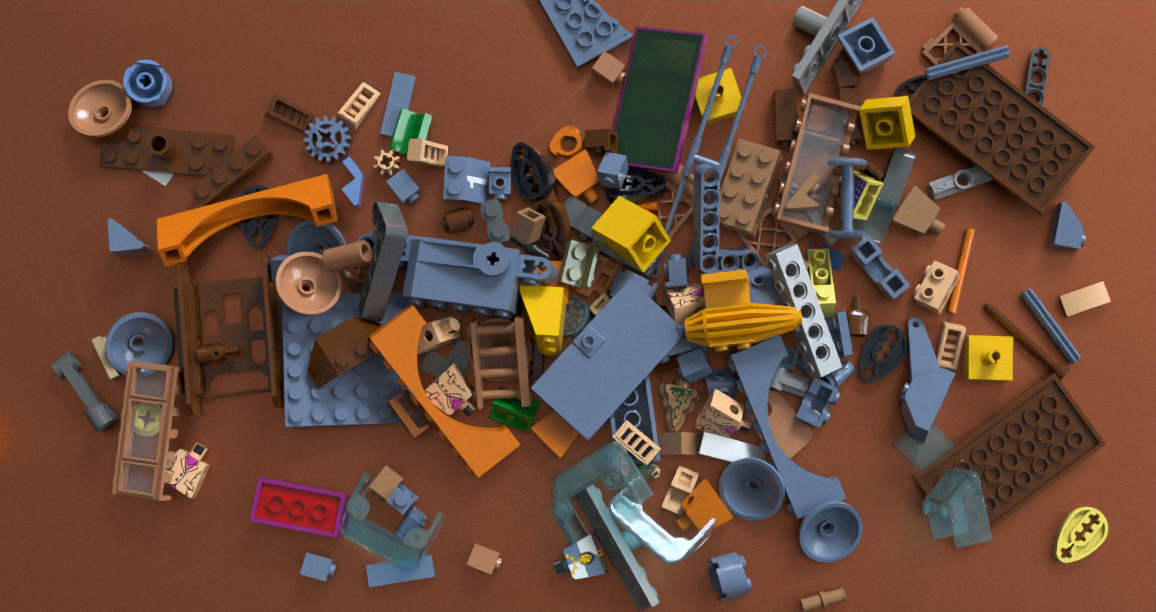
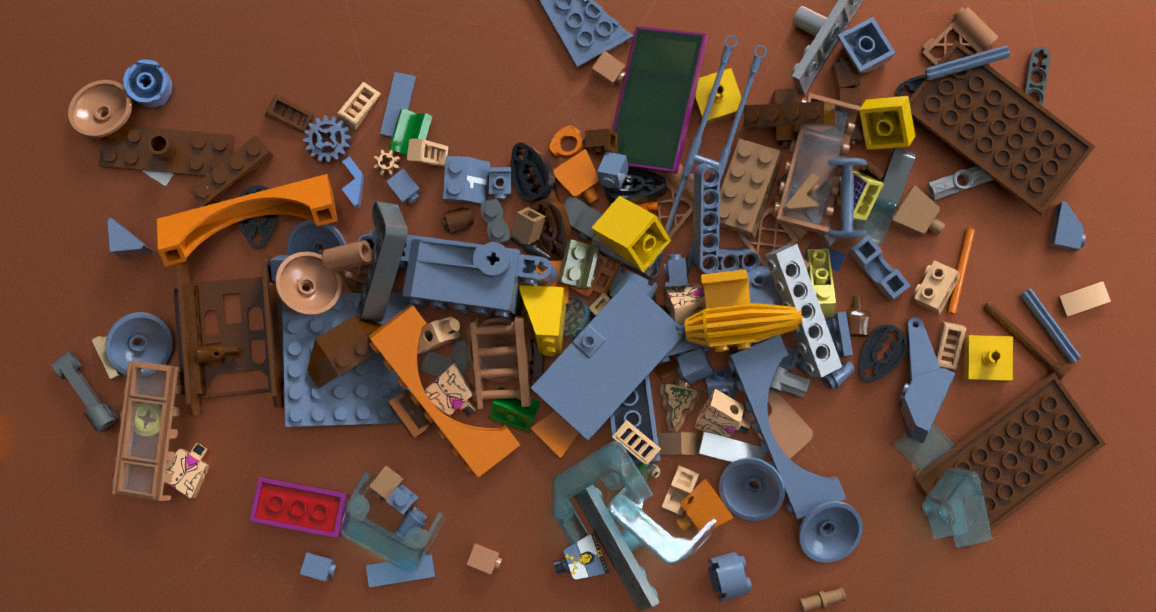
sand blue cylinder [796,377,840,428] -> none
light yellow piece [1054,507,1108,563] -> none
none -> reddish brown arch [744,101,835,129]

